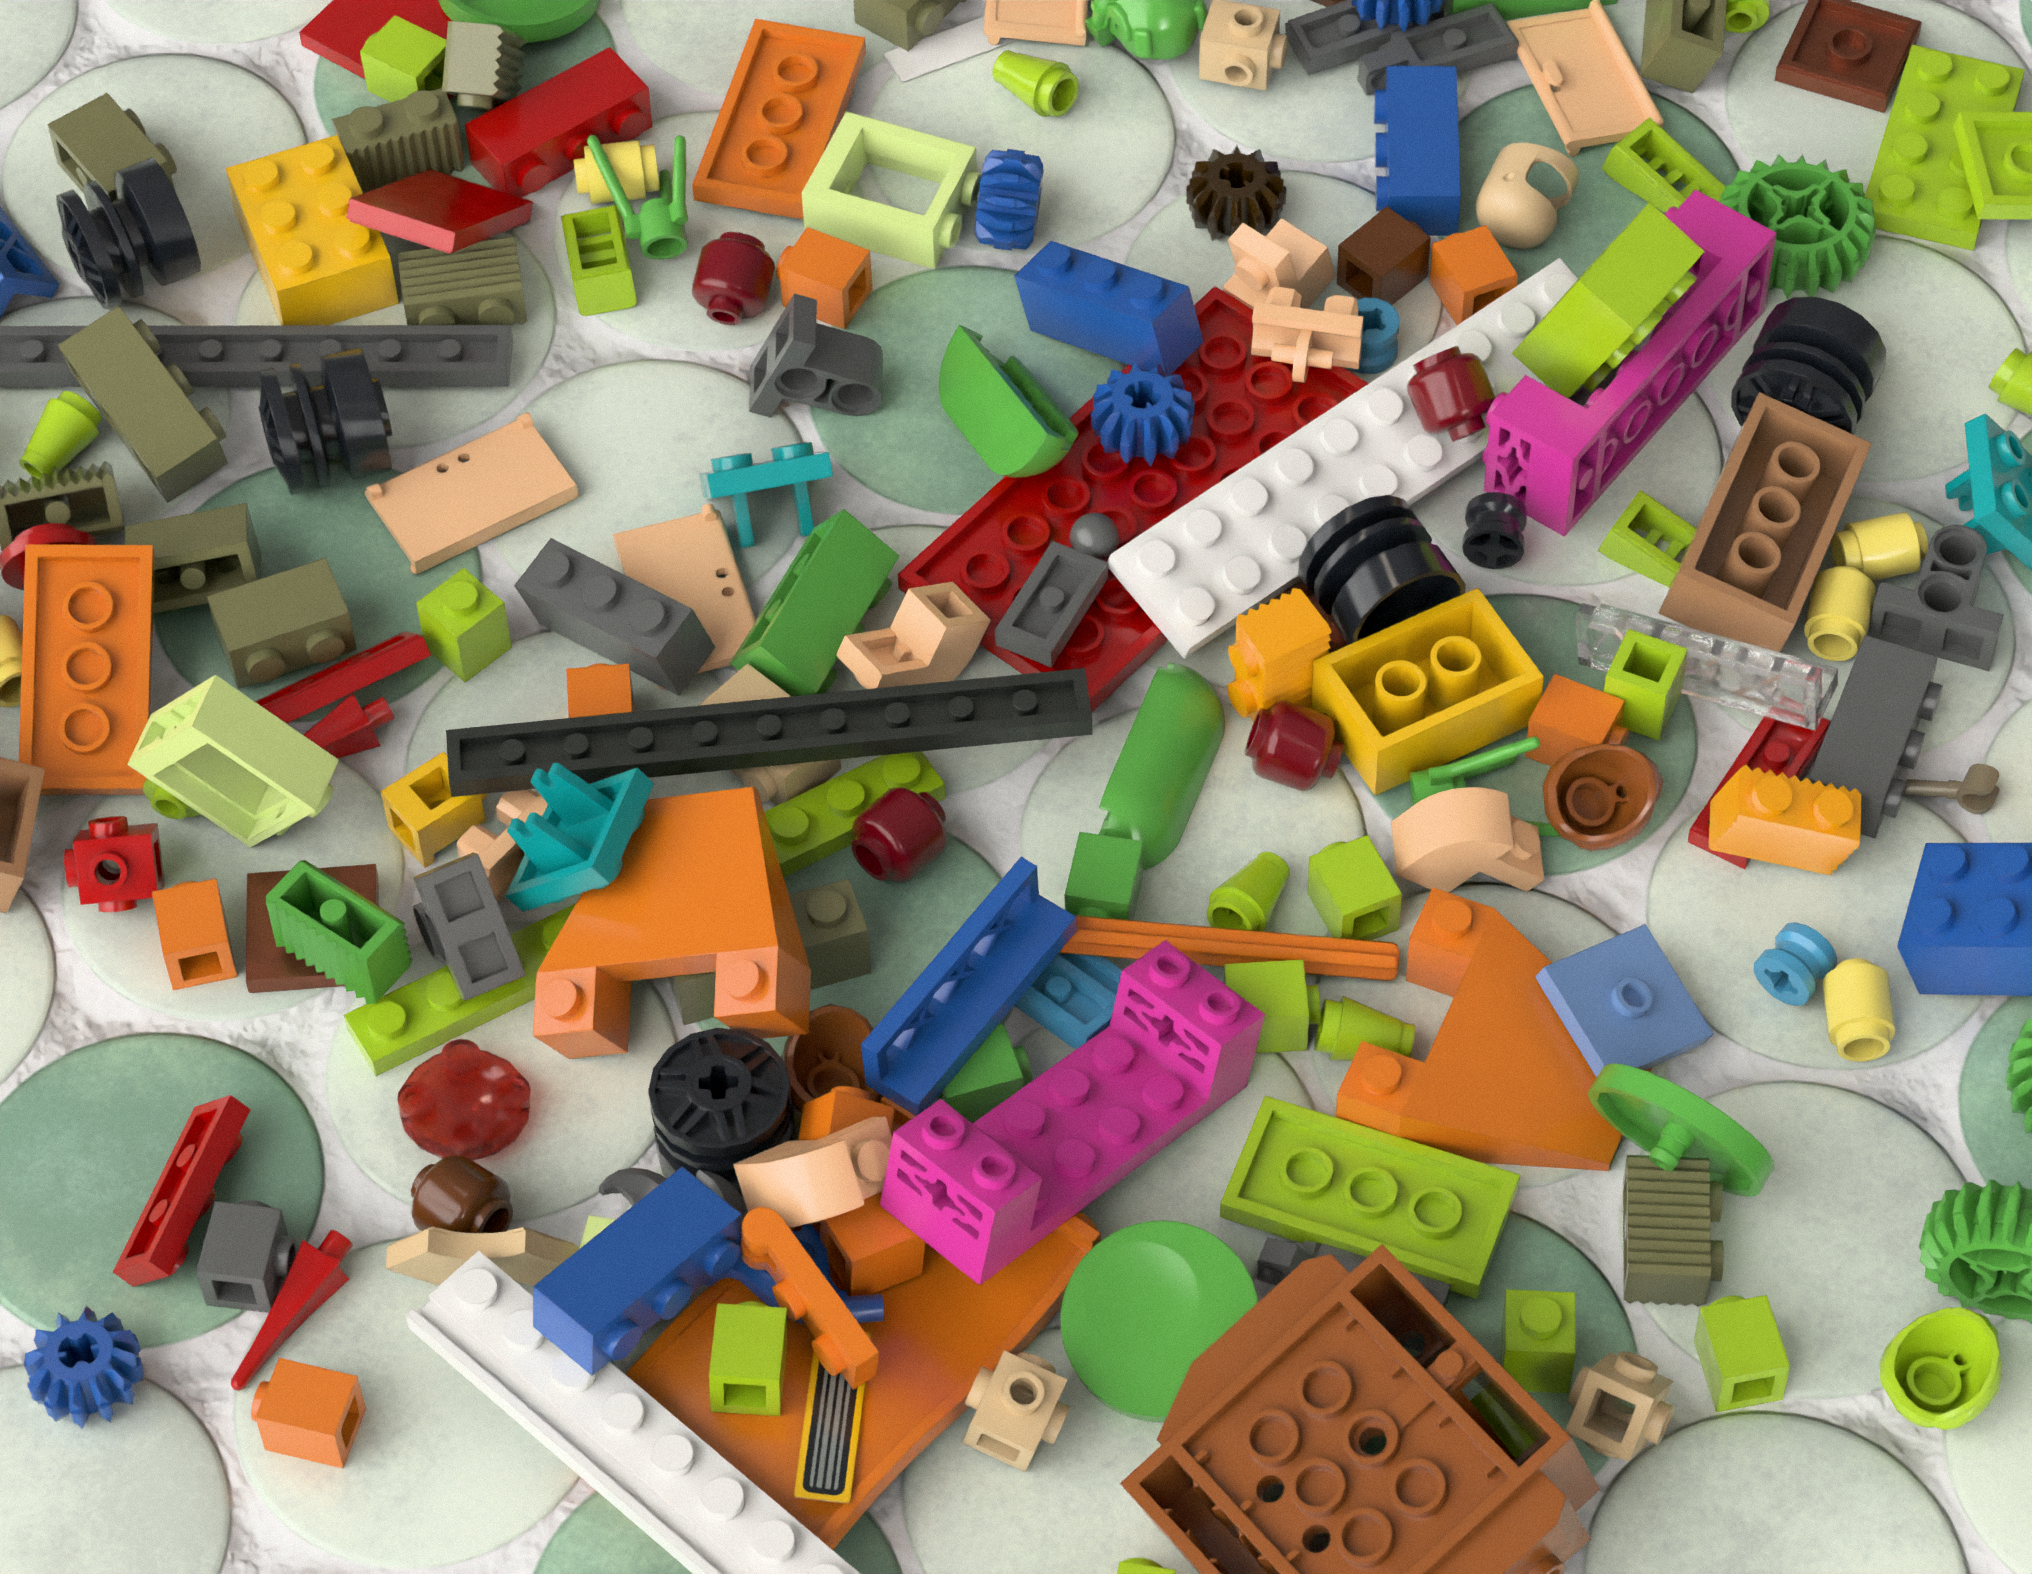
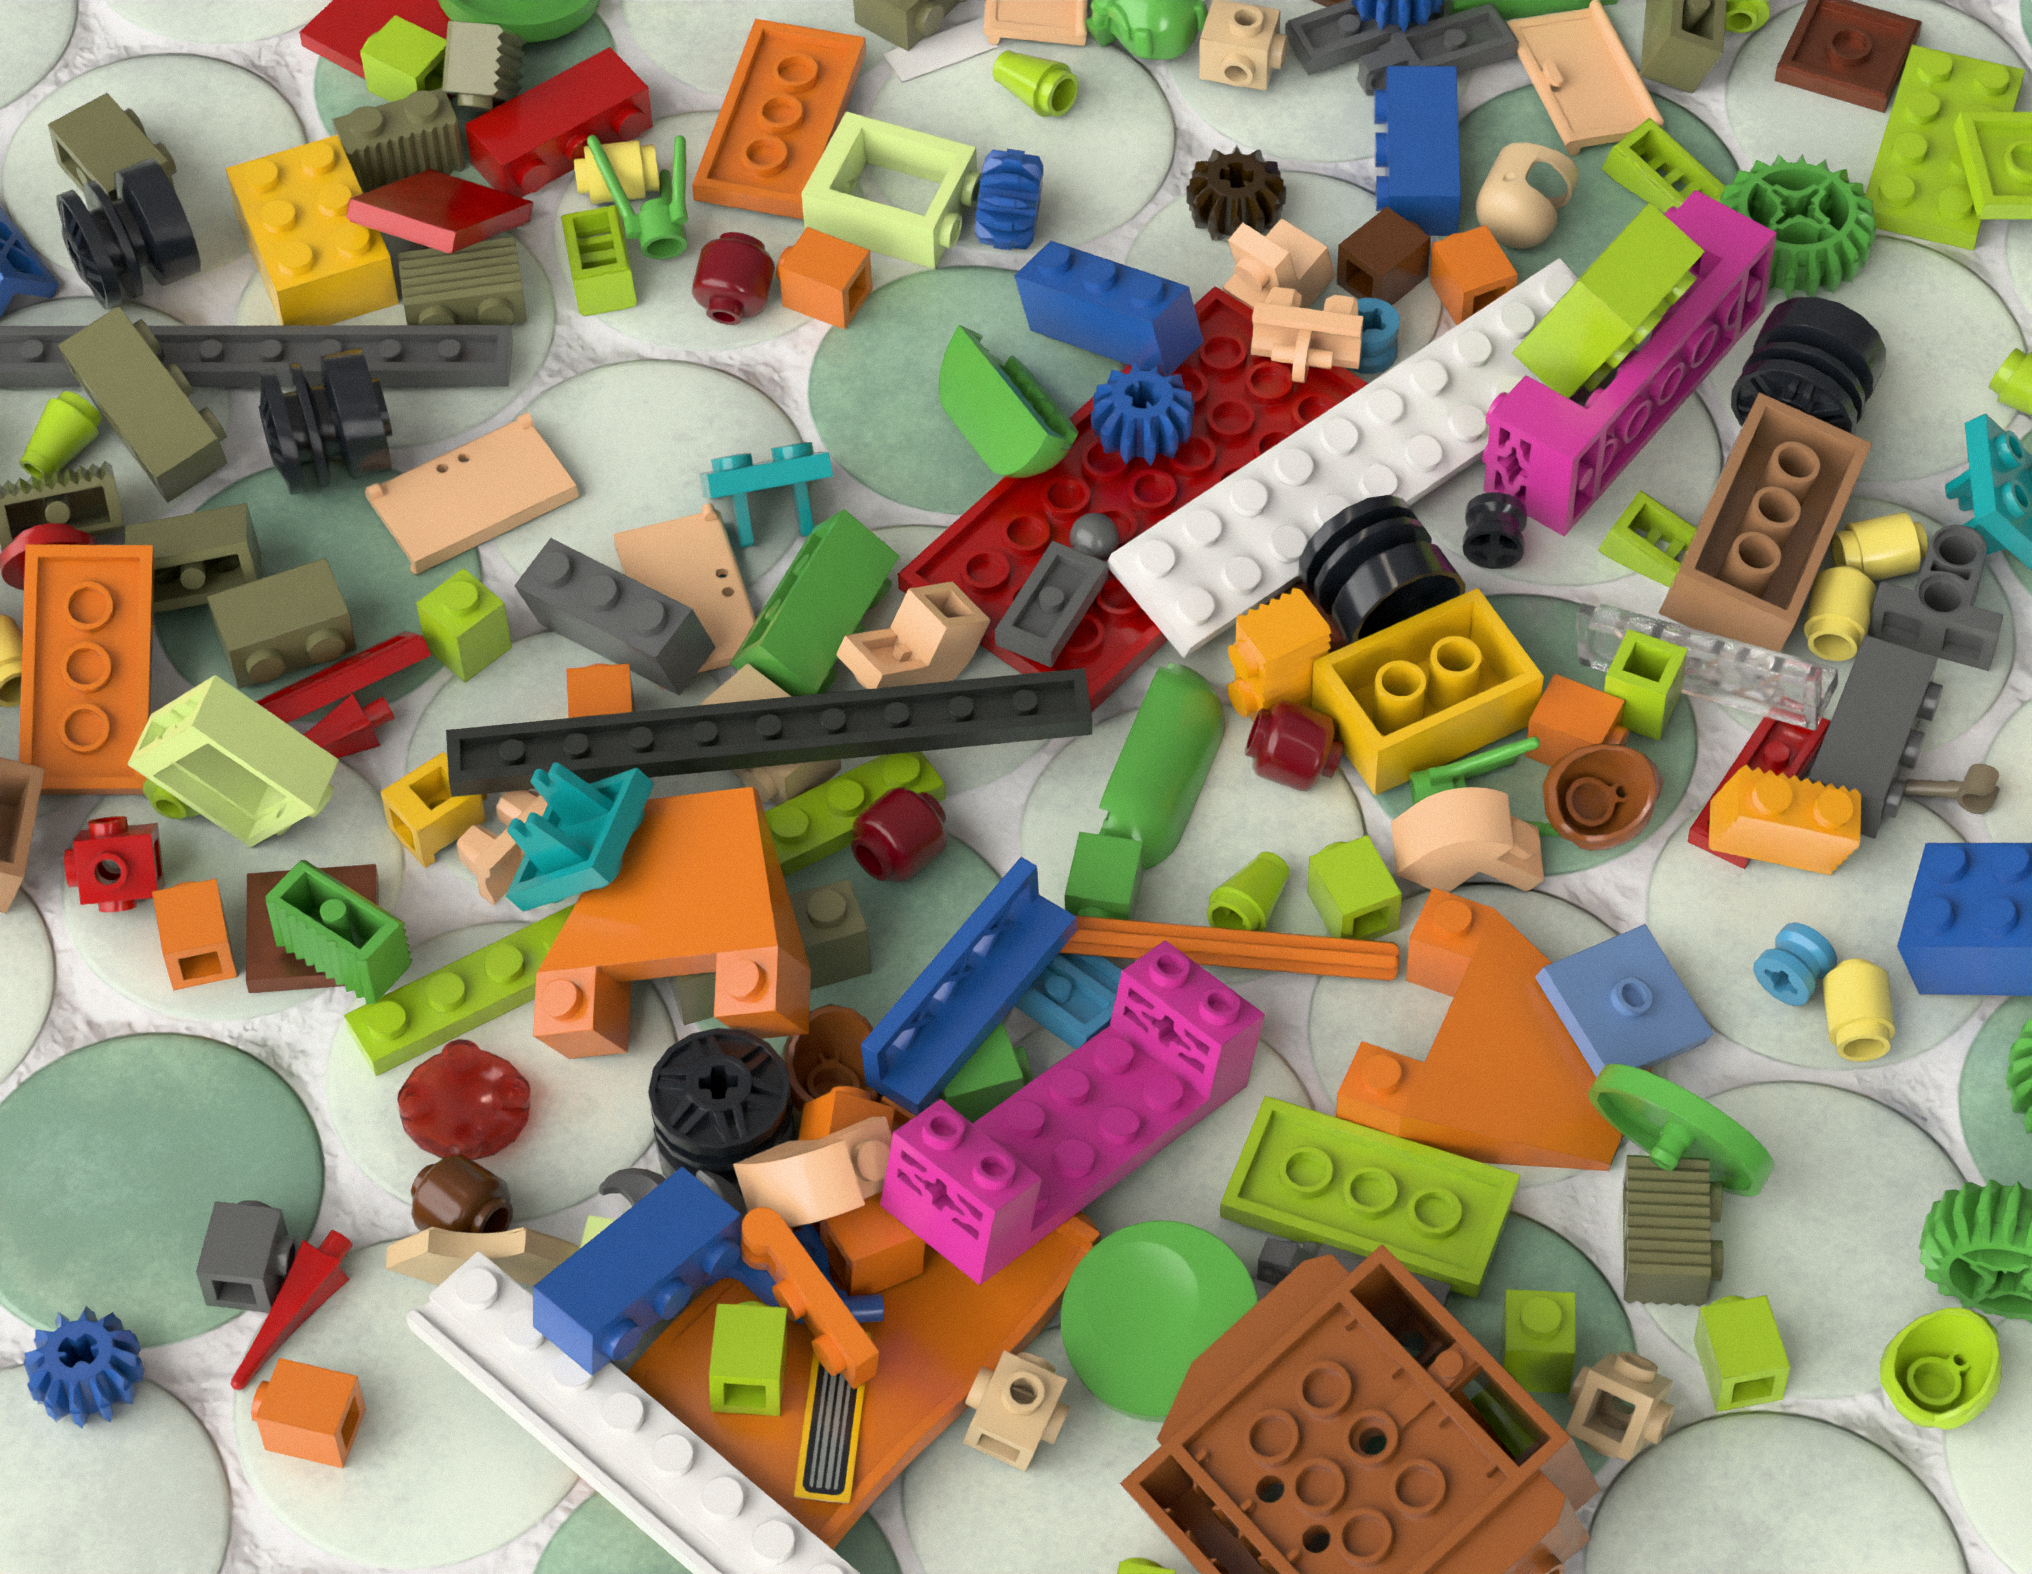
red plate [113,1095,251,1287] -> none
dark grey tile [413,852,526,1001] -> none
dark grey tile [749,293,883,418] -> none
lime brick [1224,960,1320,1053] -> none
lime cone [1314,996,1415,1061] -> none
dark red head [1407,346,1497,442] -> none

